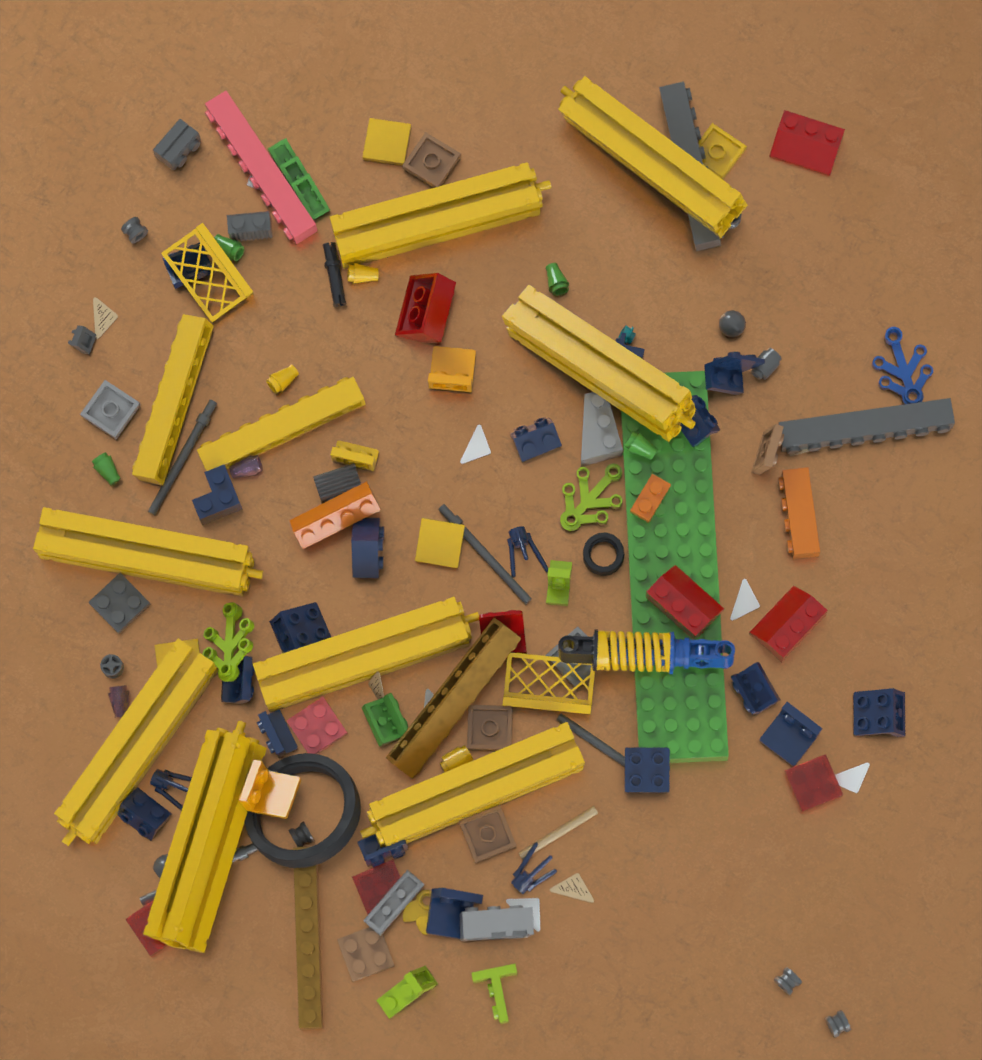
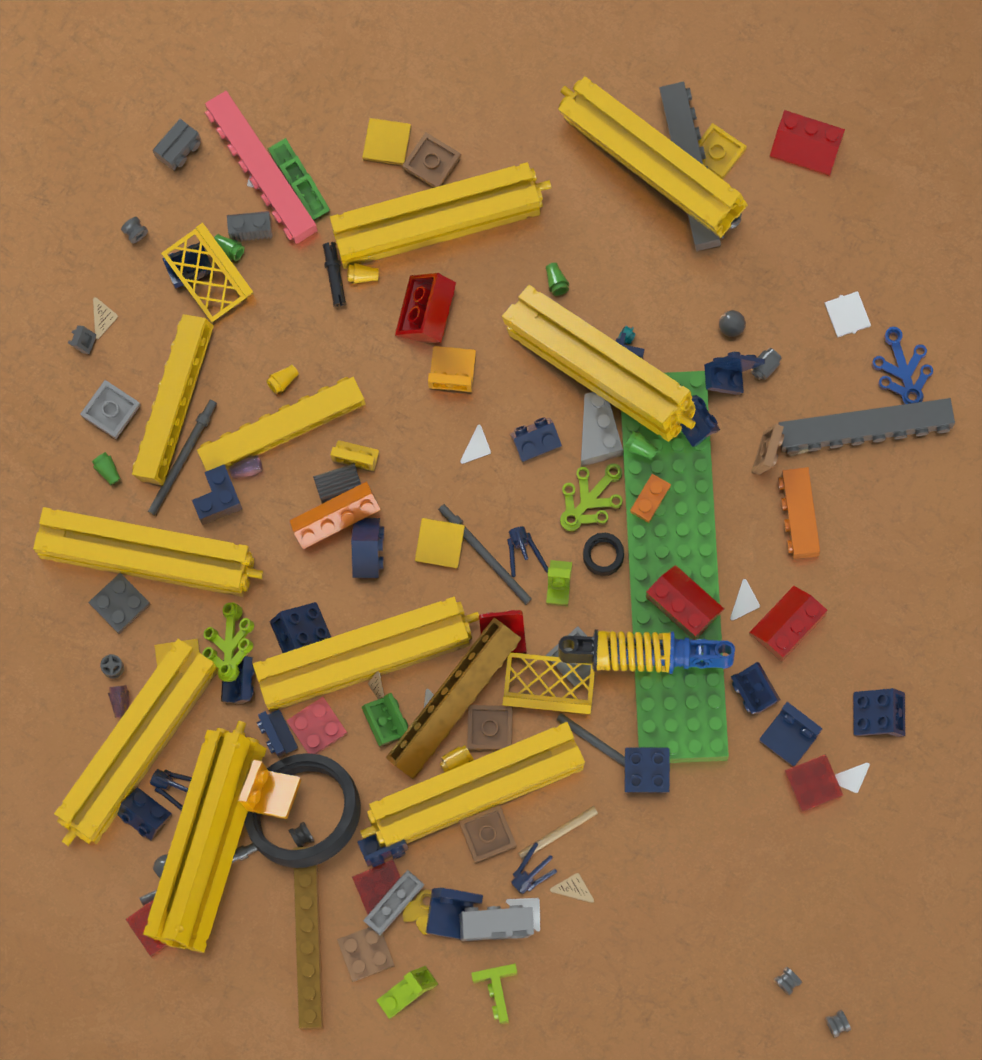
none -> white piece [824,291,871,338]

